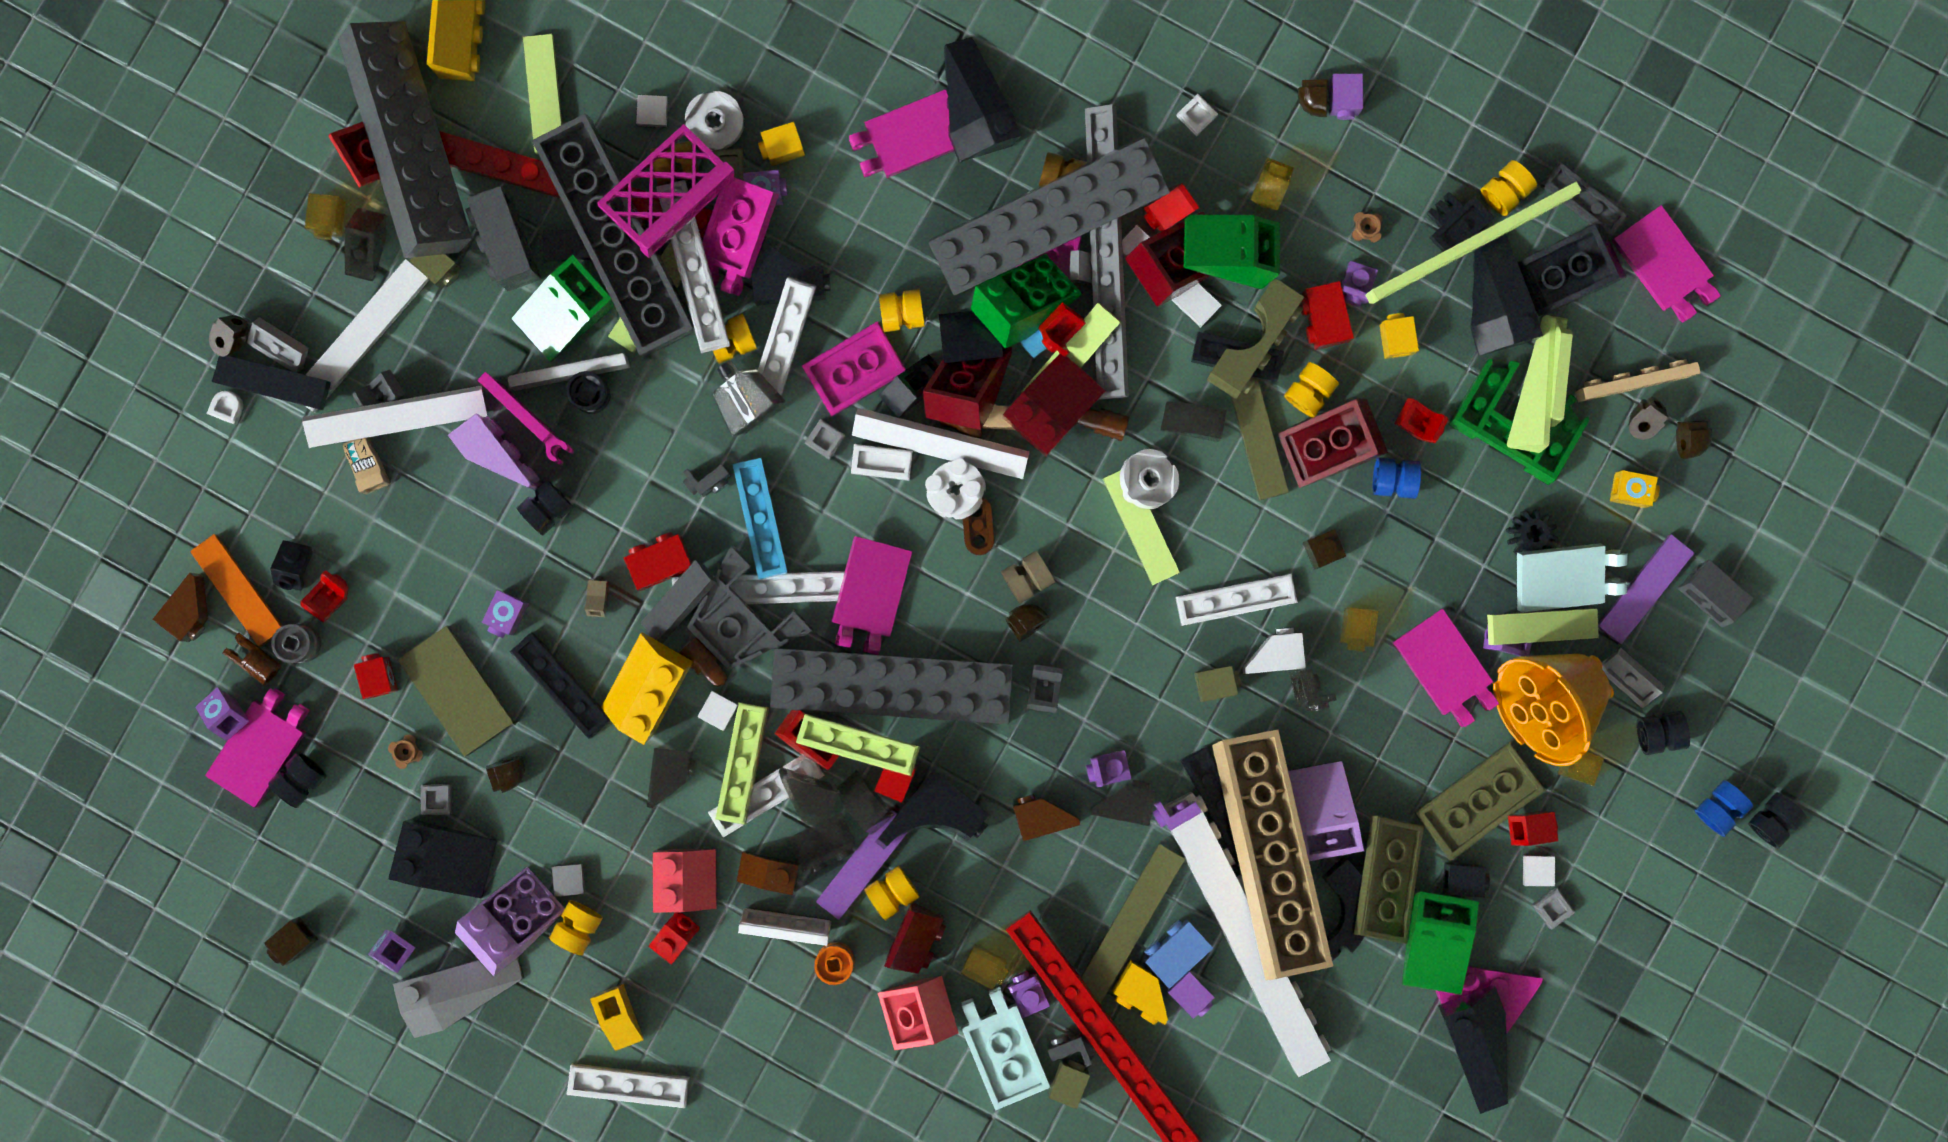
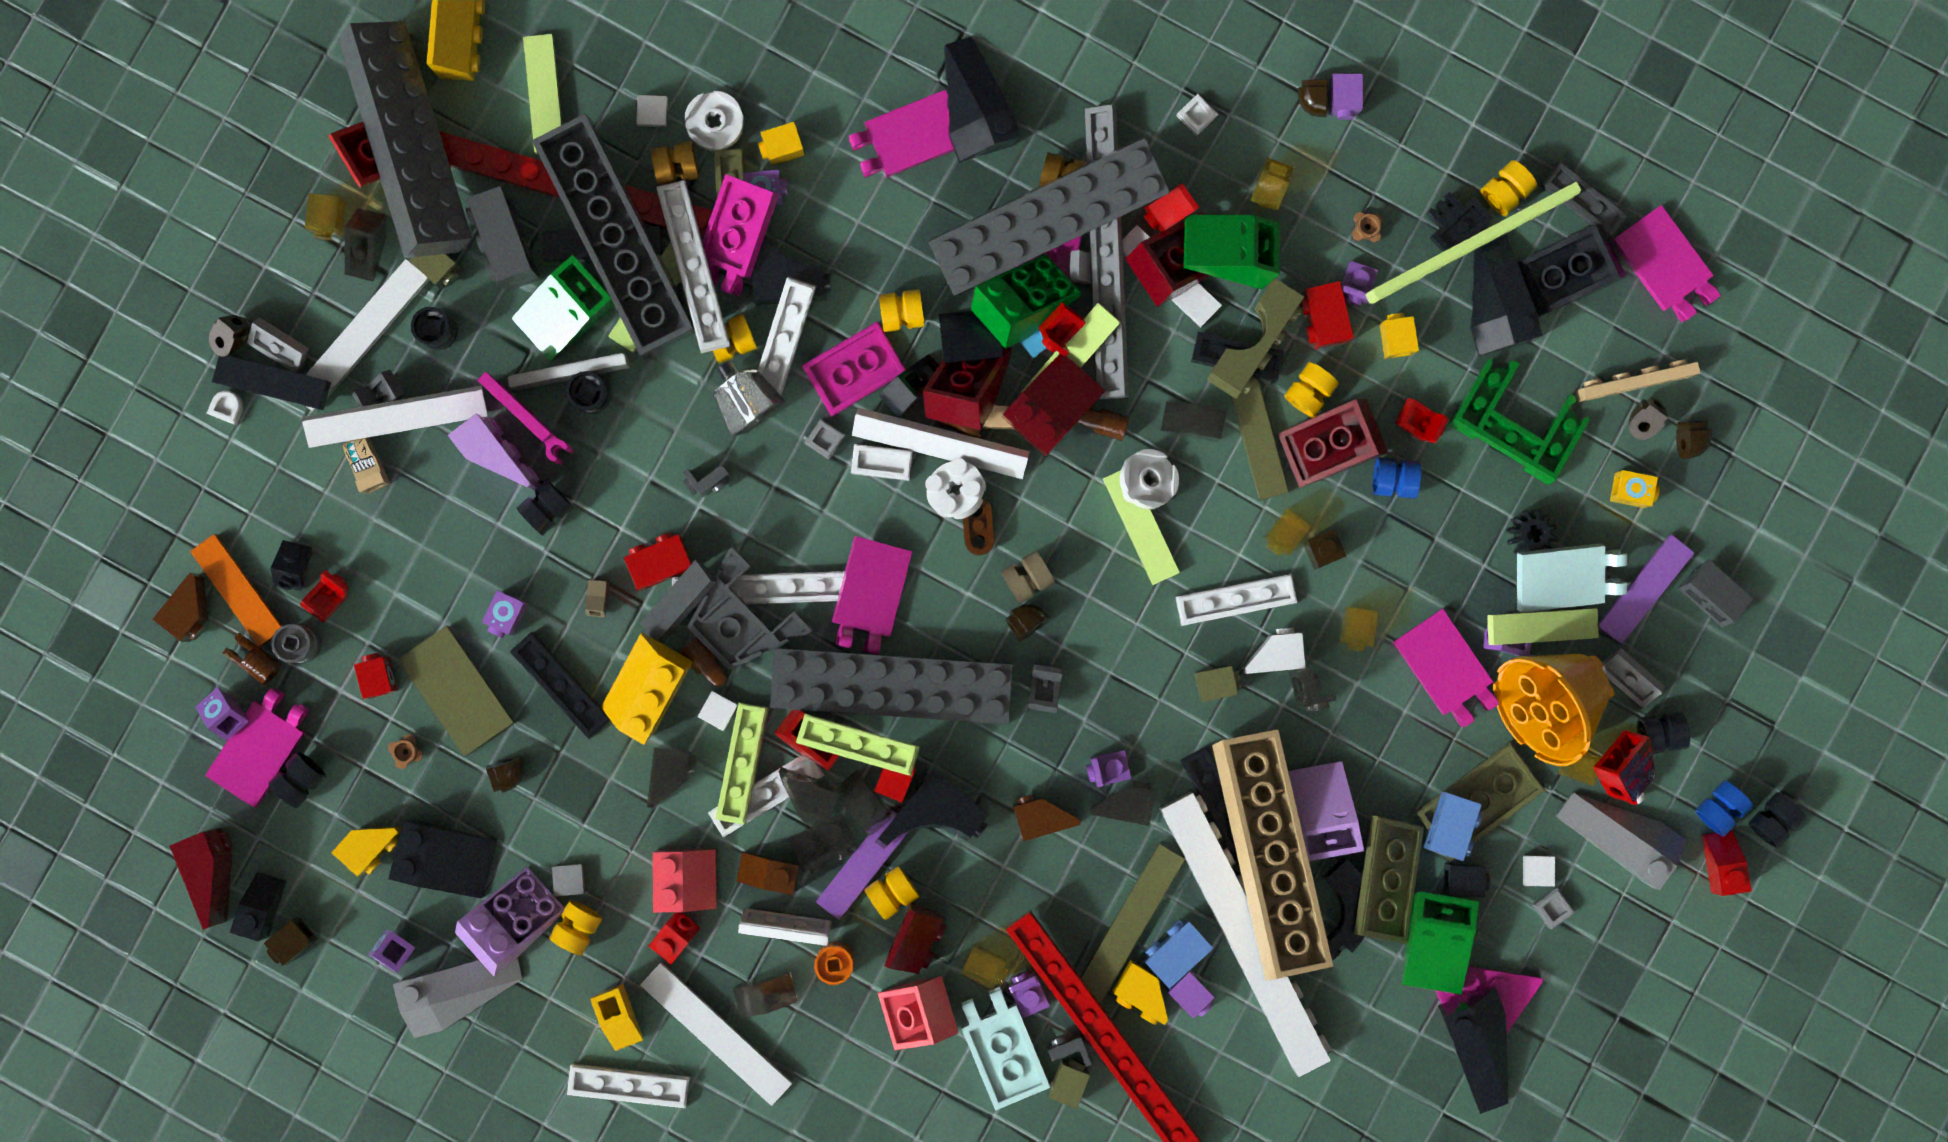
light grey tile [421,784,453,815] -> none
dark pink fence [597,124,734,258] -> none
medium azure plate [732,458,787,580] -> none
medium lavender bracket [1152,799,1202,831] -> none
yellowish green wedge [1507,315,1573,453] -> none
red brick [1508,811,1558,846] -> none
none -> dark red slope [169,828,232,930]
none -> black slope [230,872,286,941]
none -> yellow slope [331,826,402,877]
none -> black wheel [411,307,458,351]
none -> white tile [640,962,792,1106]
none -> clear smoke slope [733,972,798,1017]
none -> clear yellow brick [1263,508,1311,557]
none -> medium blue brick [1424,792,1483,861]
none -> light grey wedge [1555,792,1686,890]
none -> red torso [1593,730,1656,805]
none -> red slope [1701,830,1752,896]

